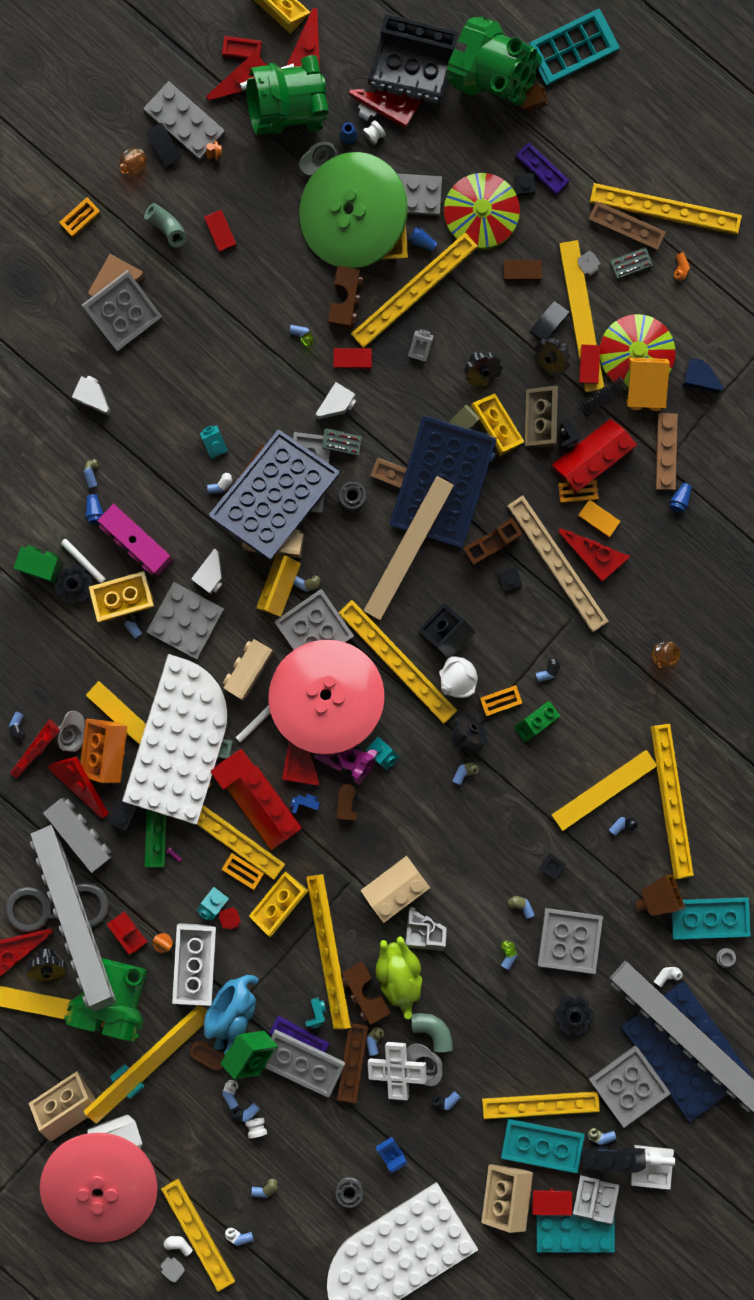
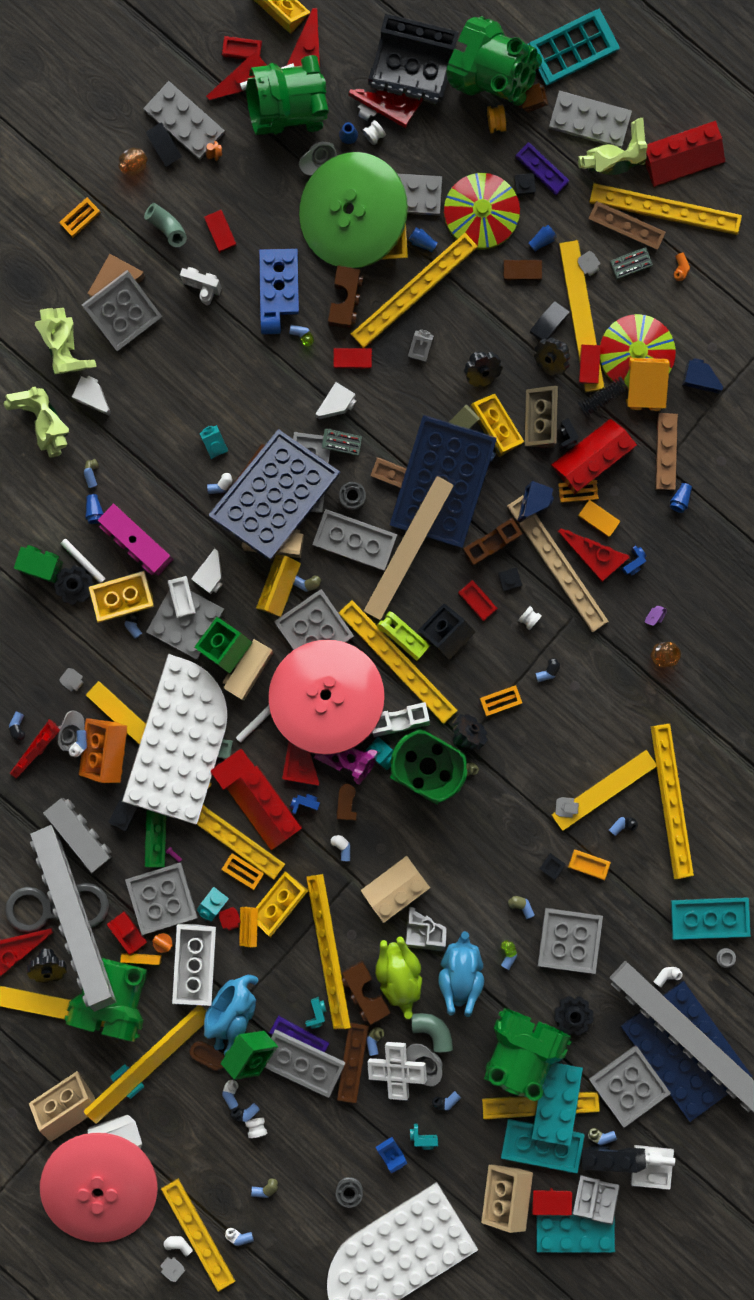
red wing [47,756,109,818] -> none
white helmet [439,657,478,698] -> none
green bracket [513,701,560,742] -> none
reddish brown torso [636,874,686,916] -> none
none -> yellowish green hips [3,387,69,457]
none -> yellowish green hips [35,308,96,374]
none -> light grey piece [59,668,84,691]
none -> arm [69,730,87,757]
none -> light orange tile [120,953,162,965]
none -> light grey plate [125,862,198,935]
none -> white tile [168,576,196,618]
none -> white plate [180,267,222,305]
none -> green brick [194,617,253,673]
none -> light orange tile [239,907,258,947]
none -> blue hinge [260,249,299,334]
none -> light grey plate [312,509,397,571]
none -> white arm [331,835,350,861]
none -> white arch [373,702,430,737]
none -> lime plate [377,611,430,661]
none -> green piece [389,728,467,805]
none -> teal bracket [410,1124,438,1149]
none -> dark azure piece [438,931,484,1017]
none -> red tile [458,580,498,621]
none -> green piece [484,1008,571,1101]
none -> light orange wheel [487,104,506,133]
none -> dark blue slope [517,481,554,523]
none -> white wheel [518,606,542,630]
none -> blue cone [529,225,557,252]
none -> teal plate [531,1063,583,1146]
none -> light grey plate [548,91,632,148]
none -> light grey piece [555,797,579,817]
none -> light orange tile [568,849,611,880]
none -> yellowish green hips [578,118,647,175]
none -> blue bracket [621,546,647,576]
none -> red slope [645,121,725,187]
none -> medium lavender piece [645,606,667,626]

